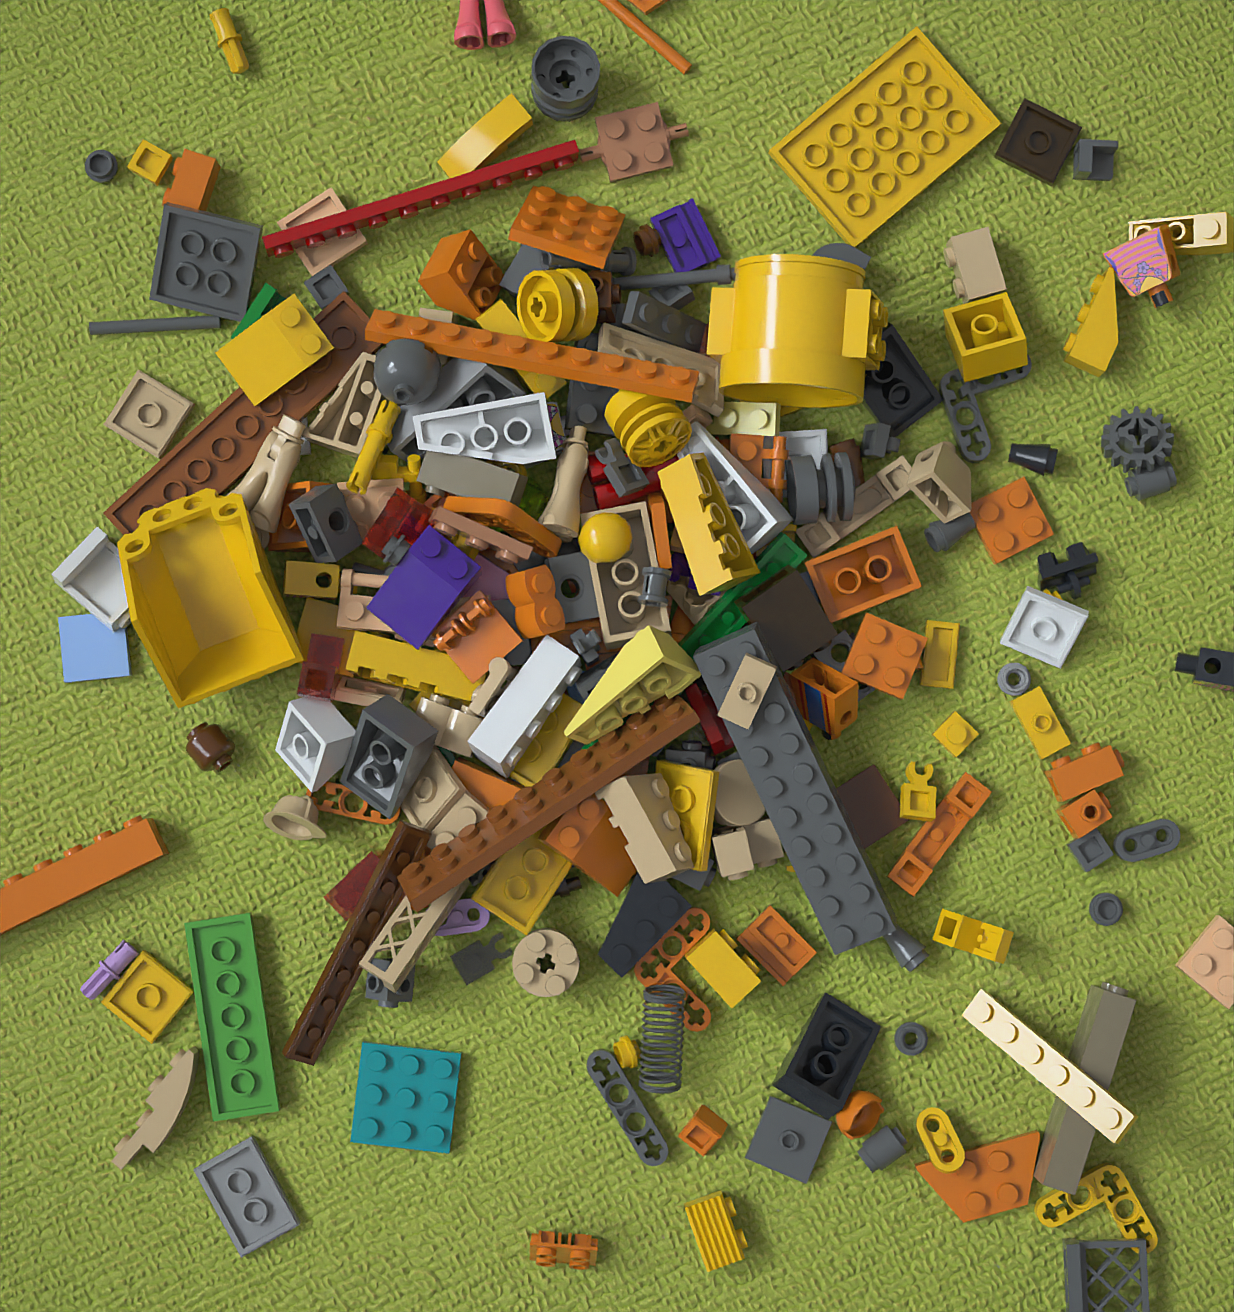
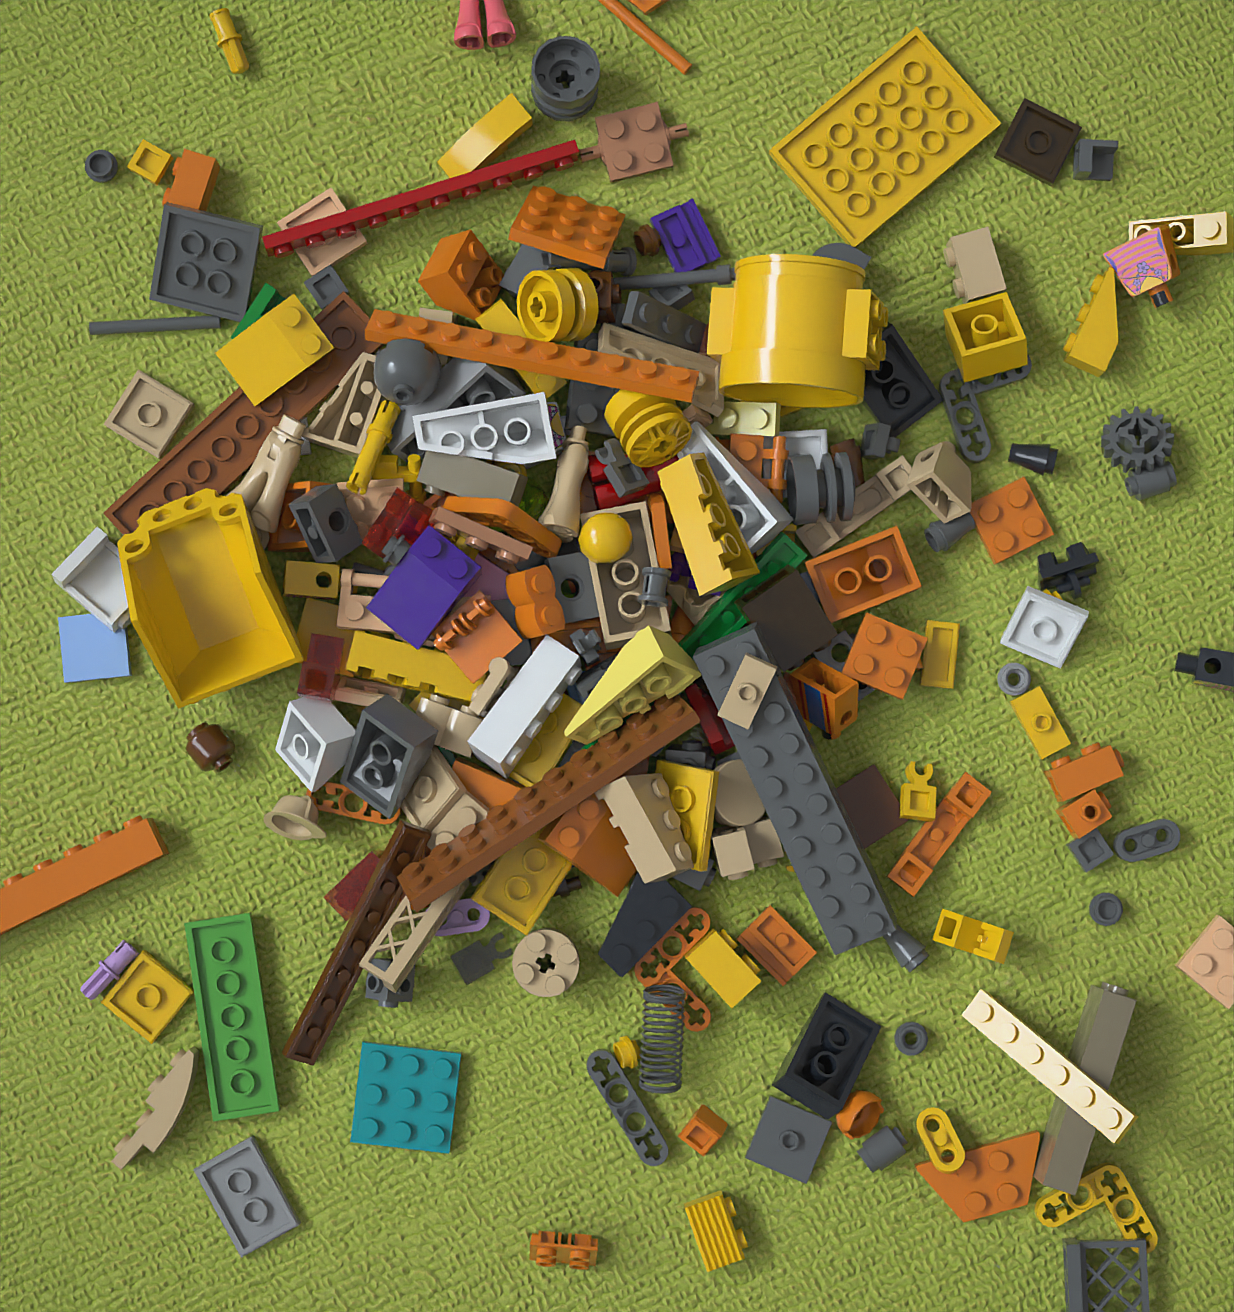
yellow plate [931,711,979,758] -> none

